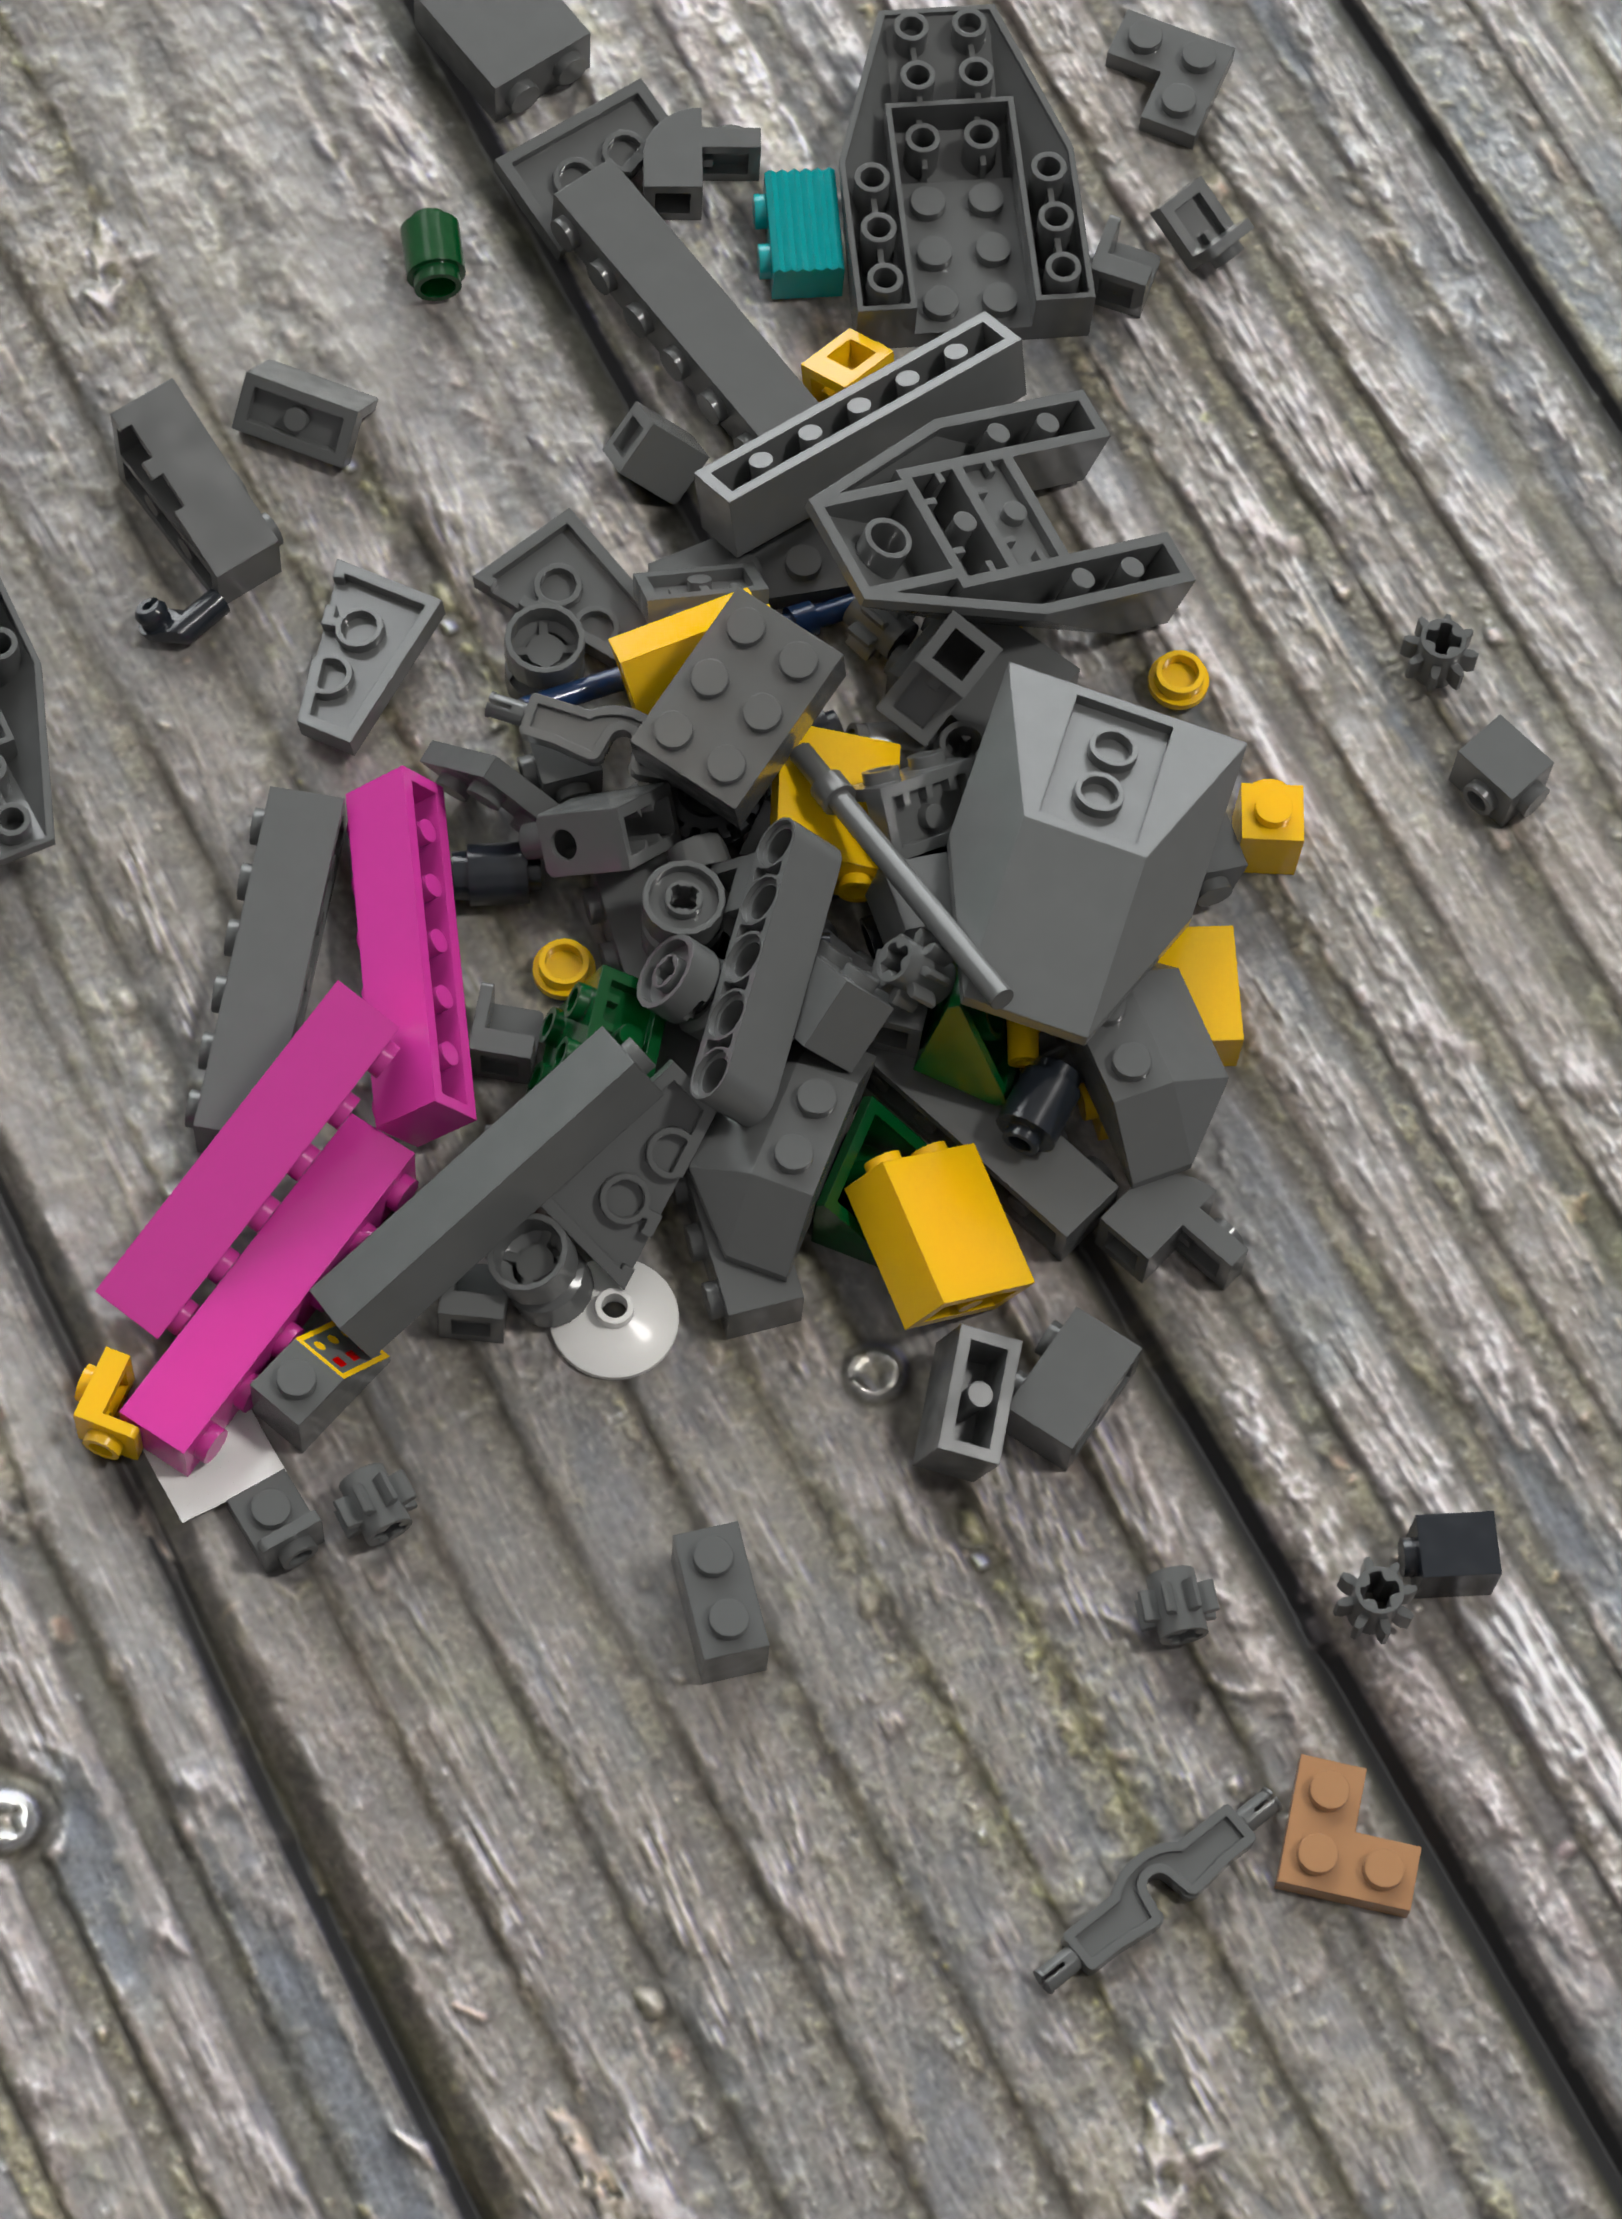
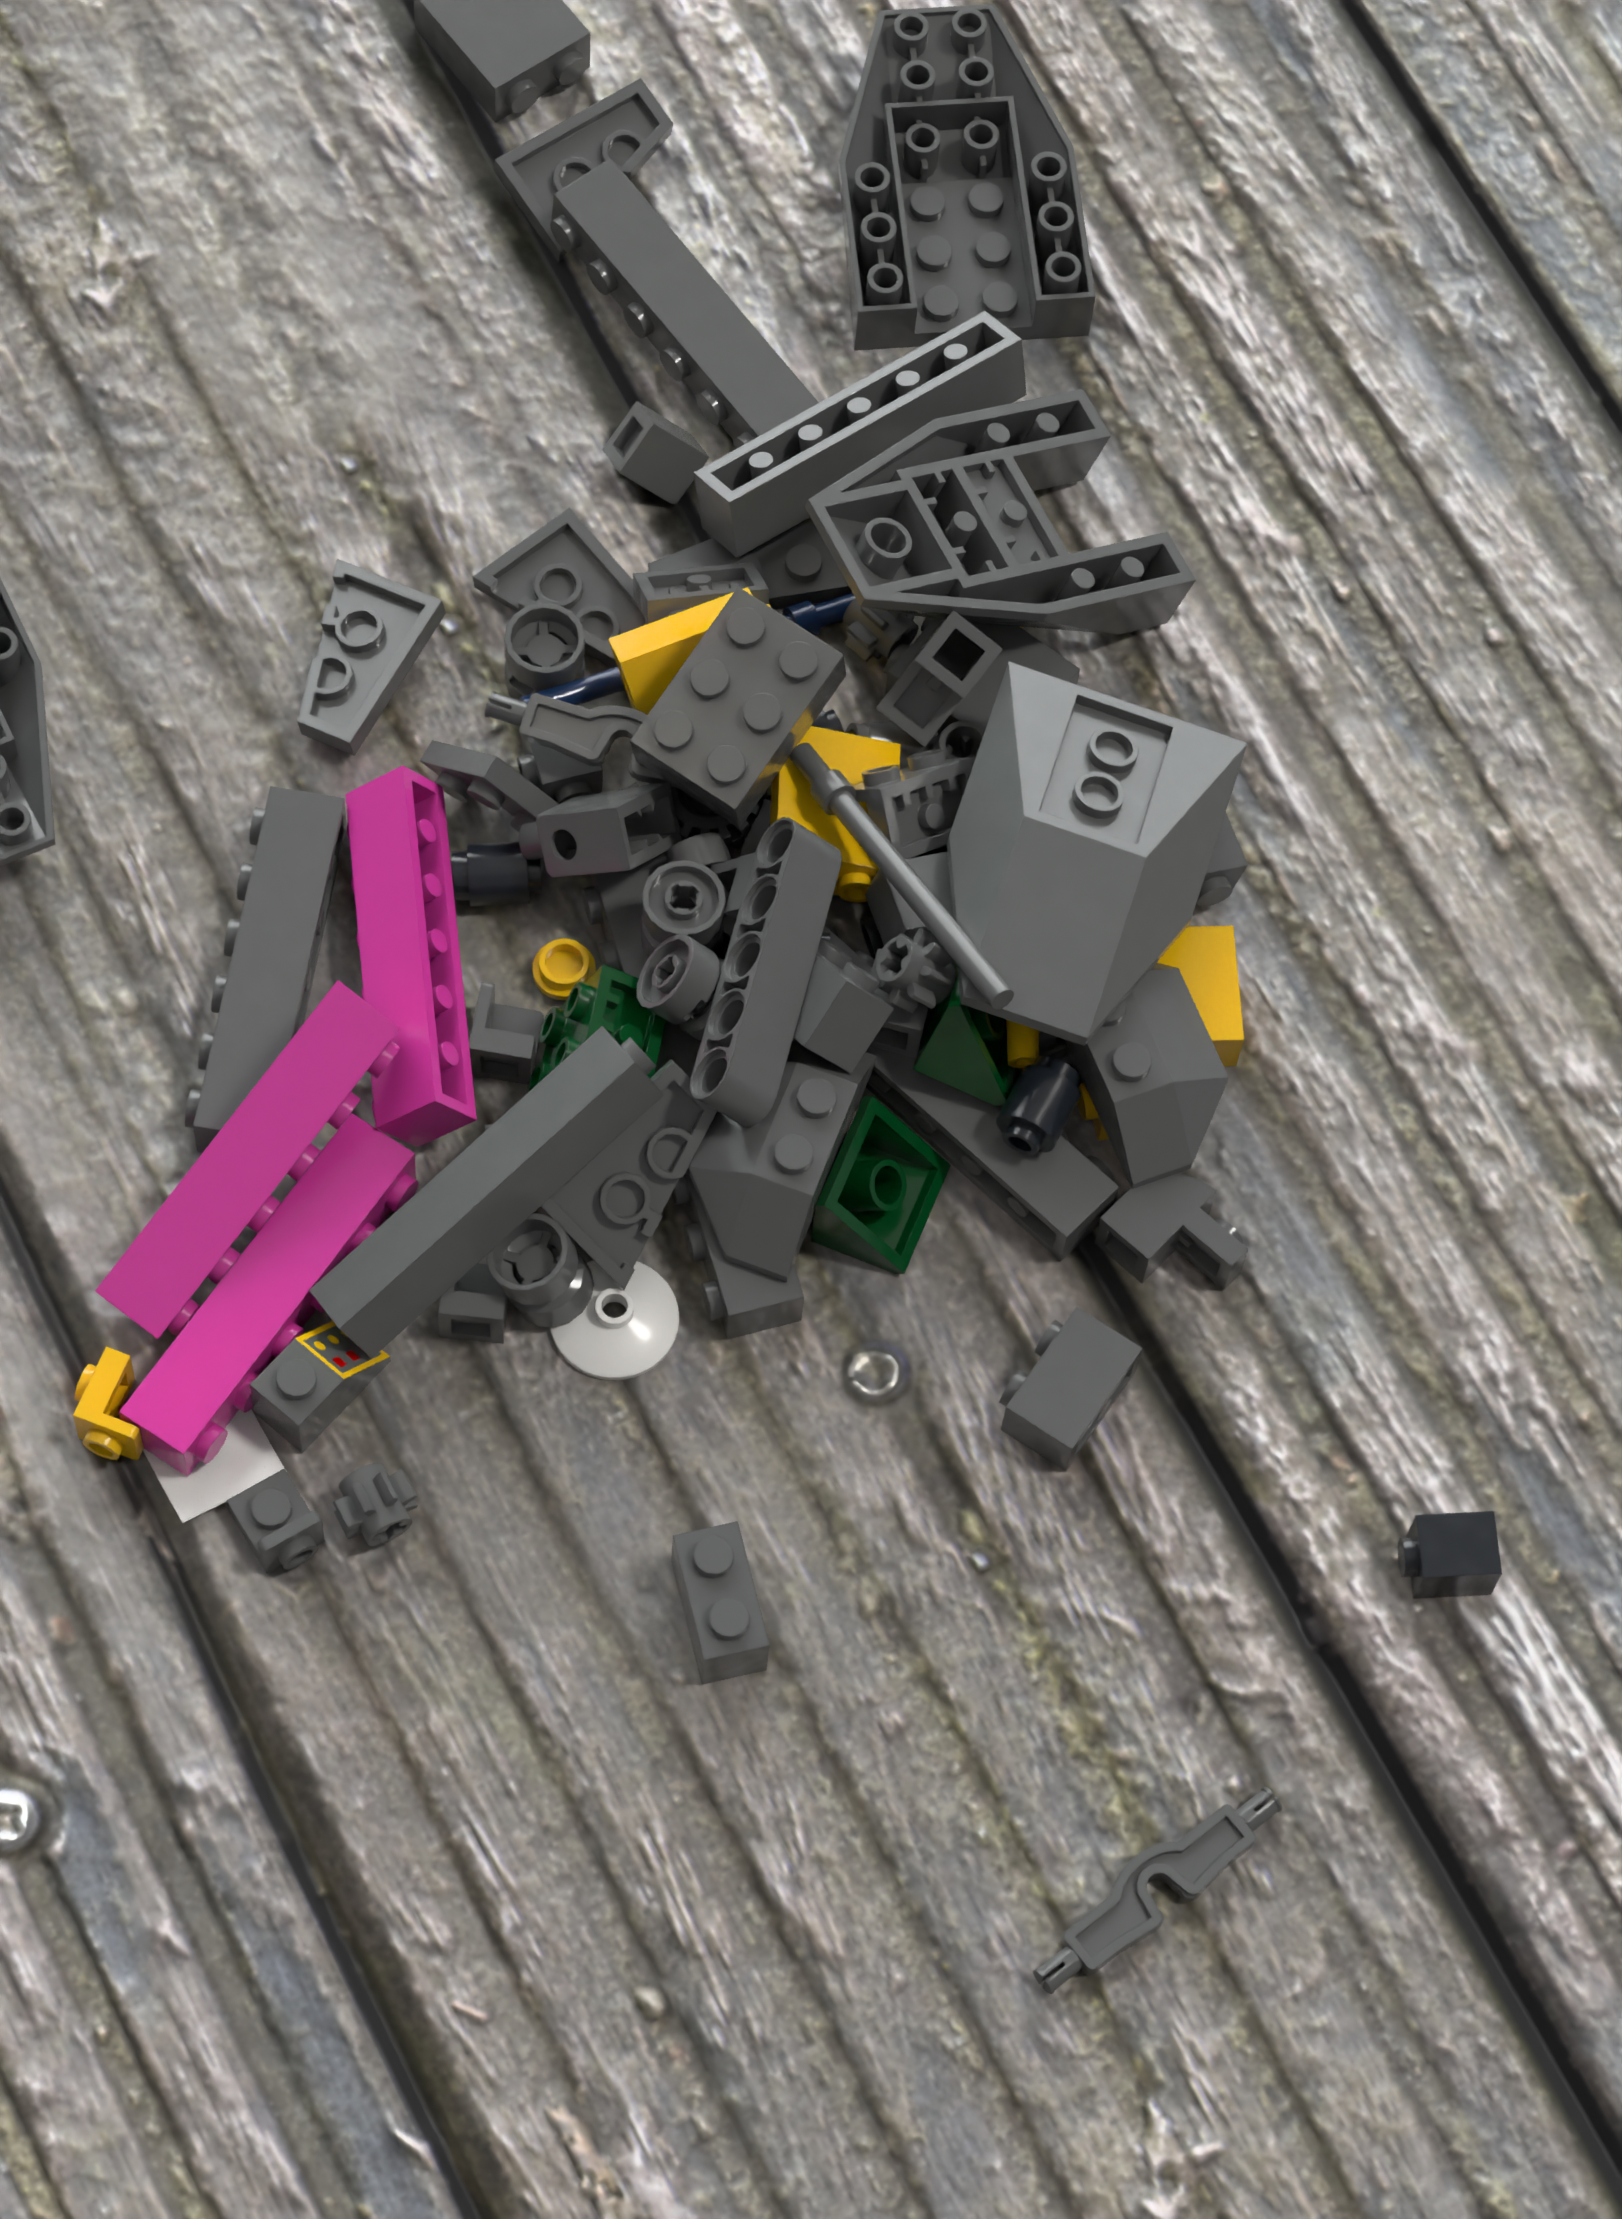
dark grey wedge [110,378,284,604] -> none
black arm [135,588,230,644] -> none
dark grey panel [232,359,378,468] -> none
dark green brick [400,208,466,301] -> none
dark grey brick [642,108,761,220] -> none
teal brick [752,167,845,299] -> none
yellow brick [801,328,895,403] -> none
yellow brick [845,1141,1035,1330] -> none
dark grey brick [913,1324,1023,1482] -> none
dark grey panel [1091,214,1161,319] -> none
dark grey plate [1105,9,1235,150] -> none
dark grey gear [1134,1565,1220,1645] -> none
yellow plate [1147,650,1209,710] -> none
dark grey bracket [1150,176,1255,271] -> none
yellow brick [1232,779,1304,875] -> none
medium nougat plate [1274,1754,1422,1918] -> none
dark grey gear [1333,1557,1418,1644] -> none
dark grey gear [1399,614,1479,693] -> none
dark grey brick [1448,714,1554,828] -> none

